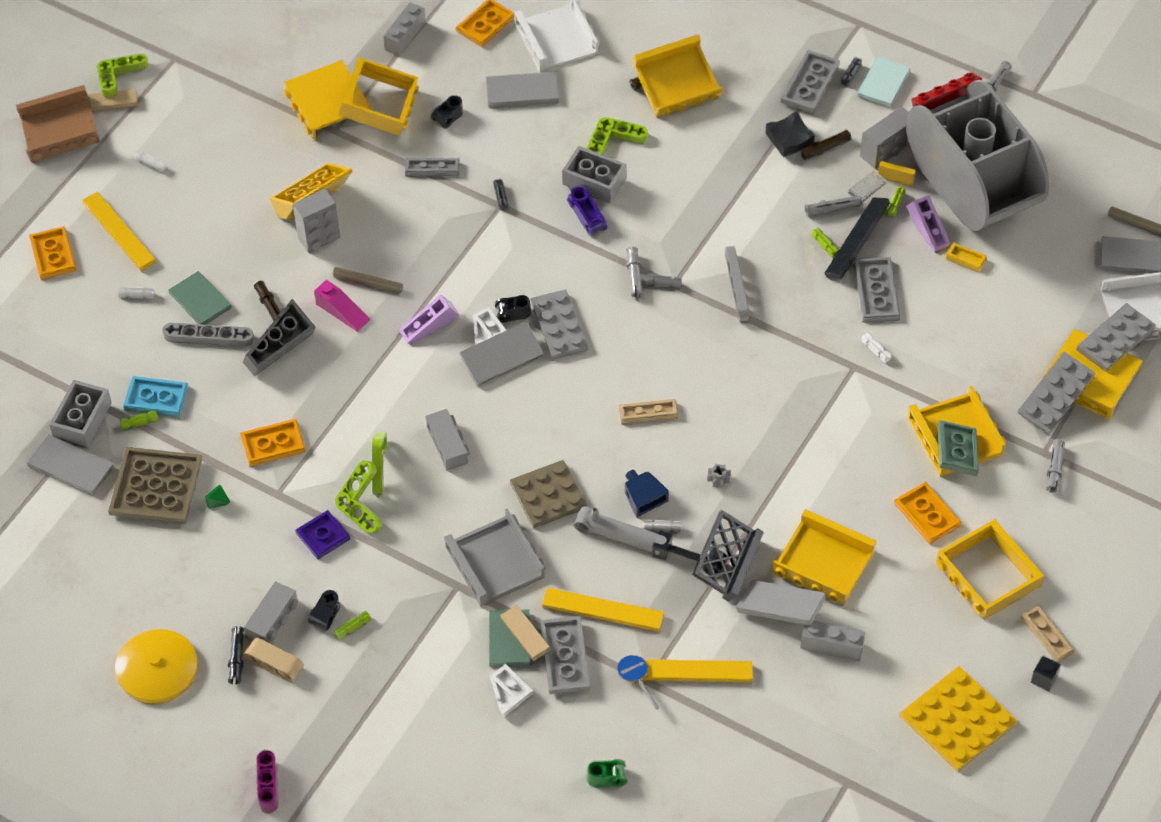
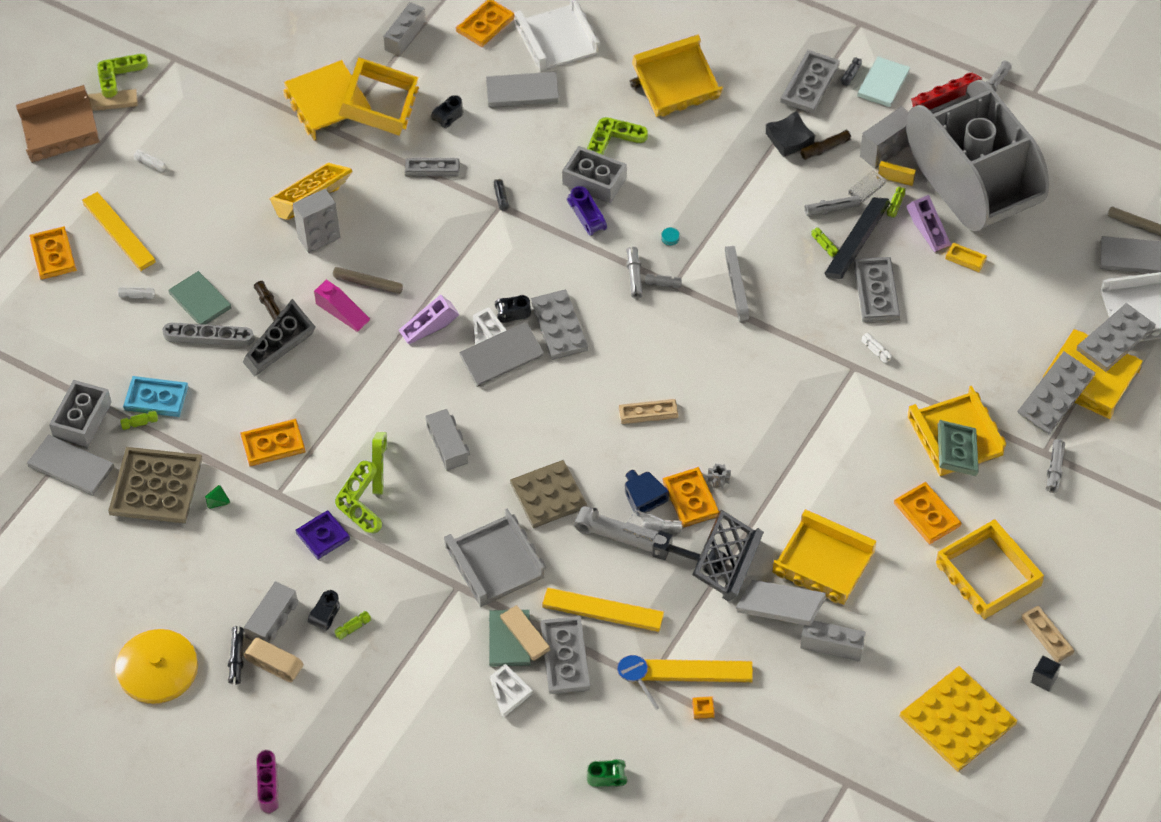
none -> clear piece [622,510,665,542]
none -> teal tile [661,227,680,246]
none -> light orange tile [662,467,719,528]
none -> light orange tile [692,696,715,719]

